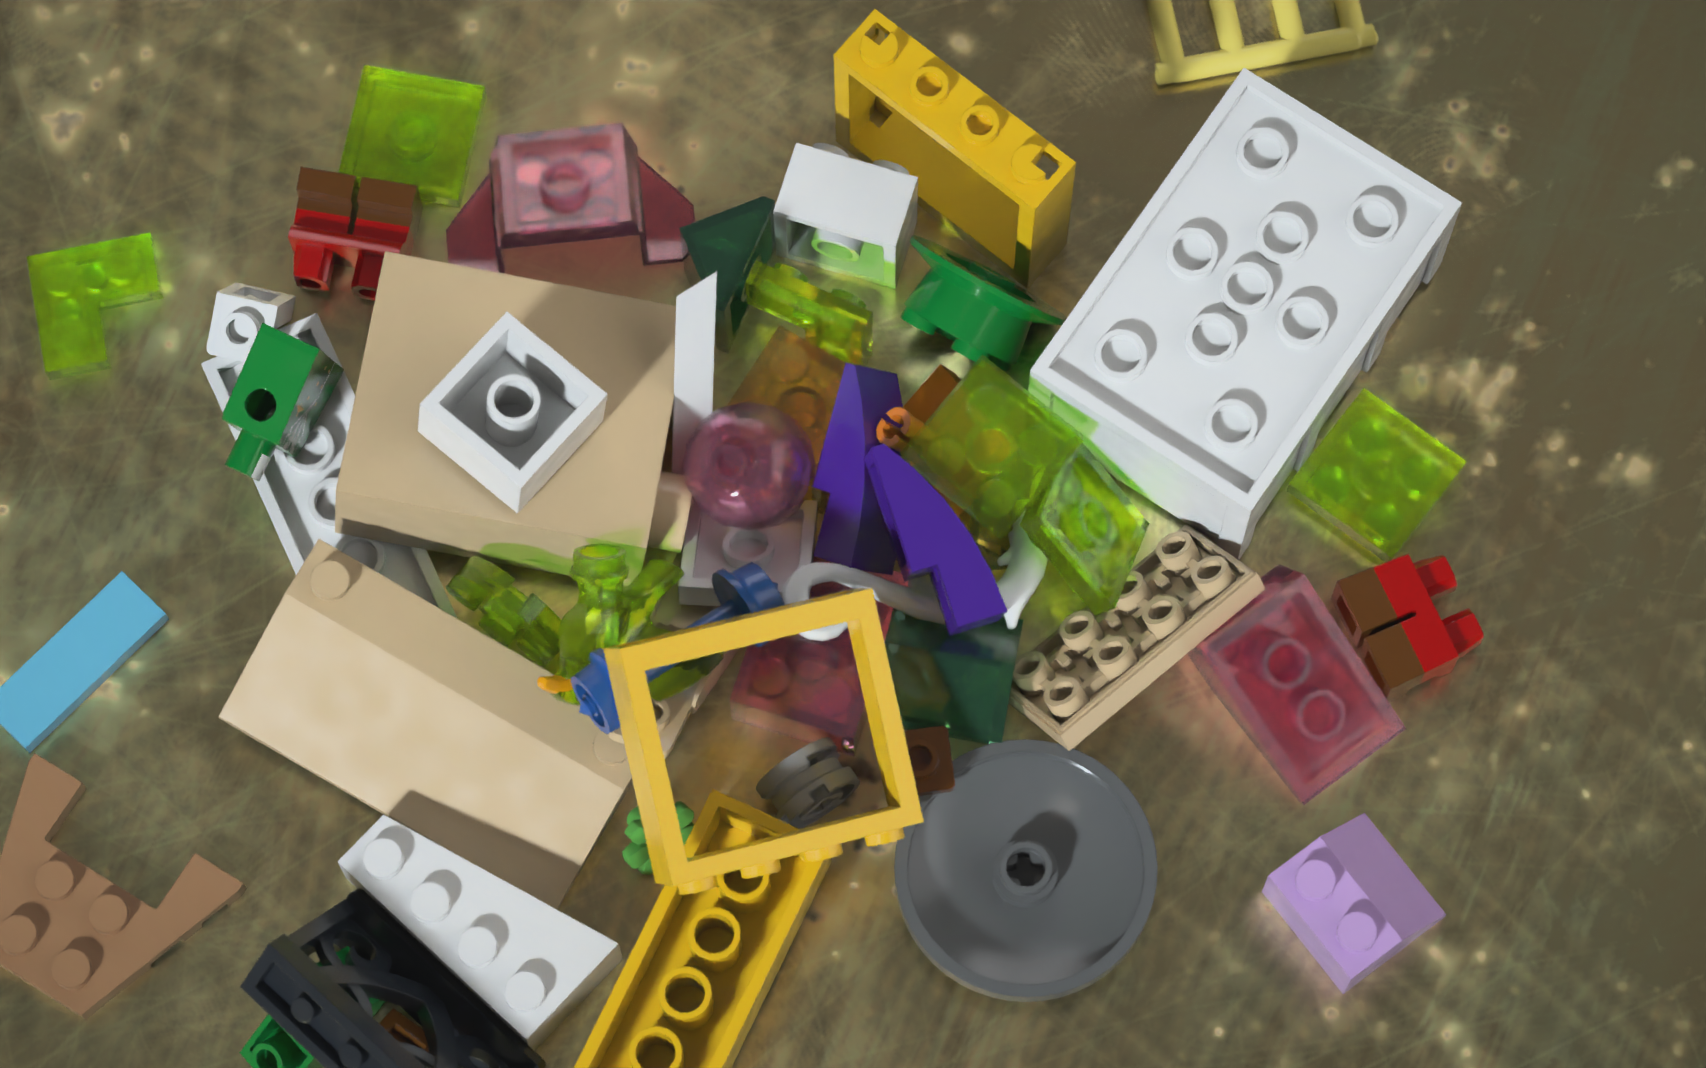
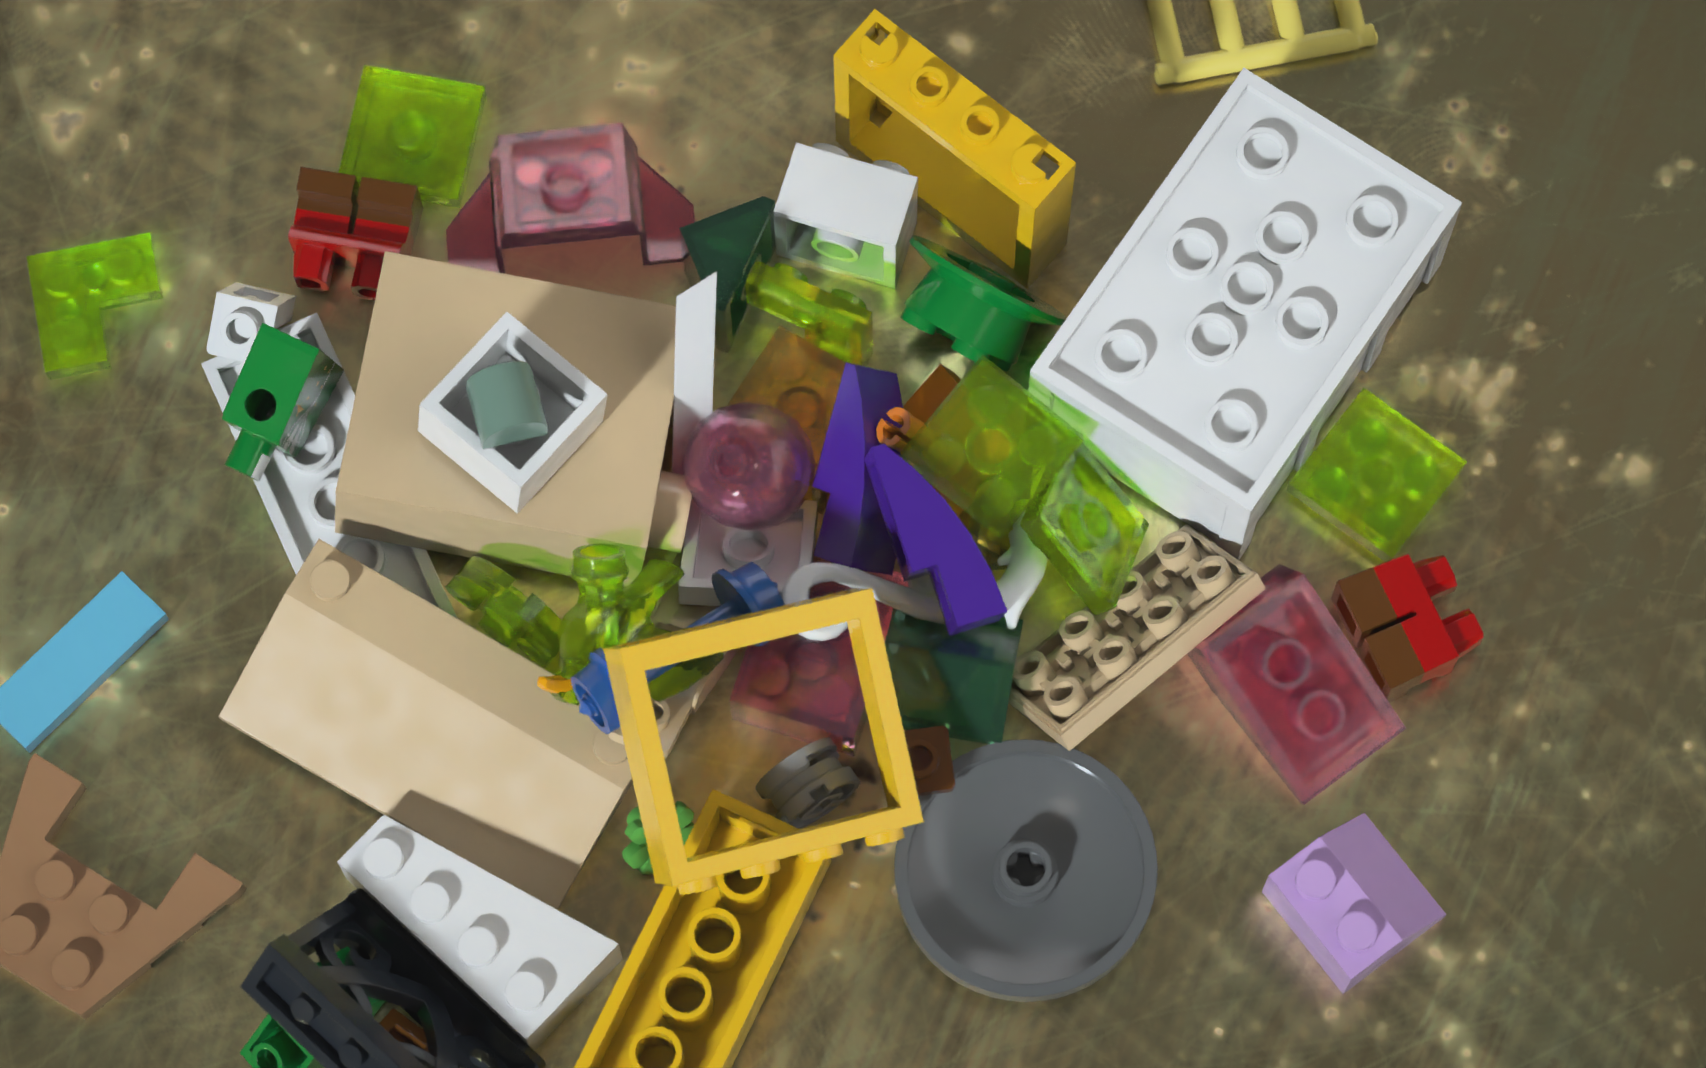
none -> sand green brick [466,361,548,449]

